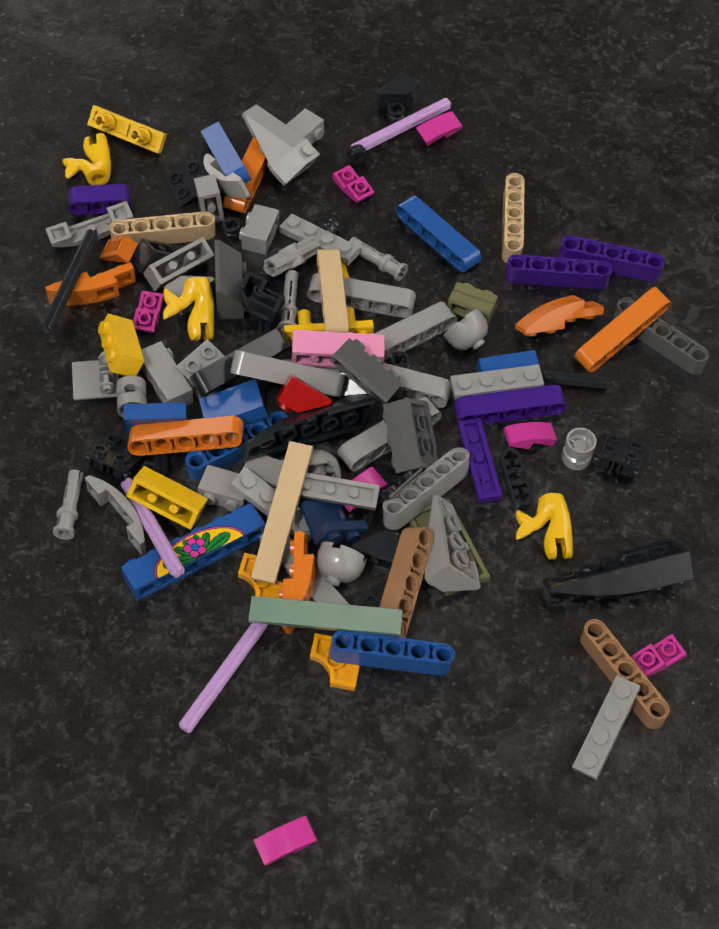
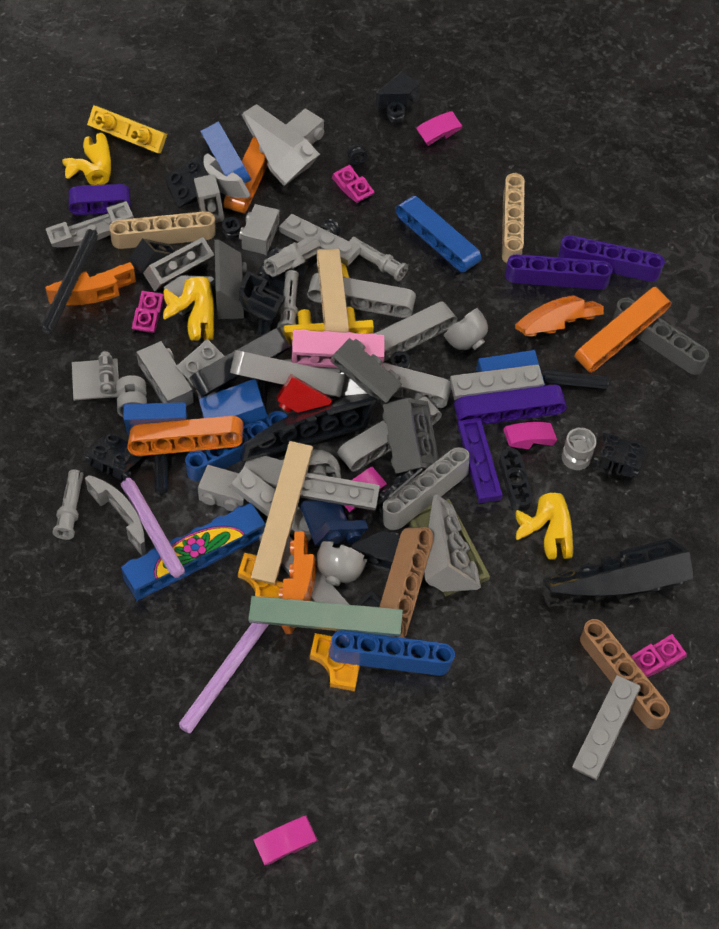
yellow brick [98,313,144,376] -> none
orange slope [99,236,138,263] -> none
yellow brick [126,466,208,530] -> none
lavender axle [351,98,451,151] -> none
olive brick [448,282,498,324] -> none

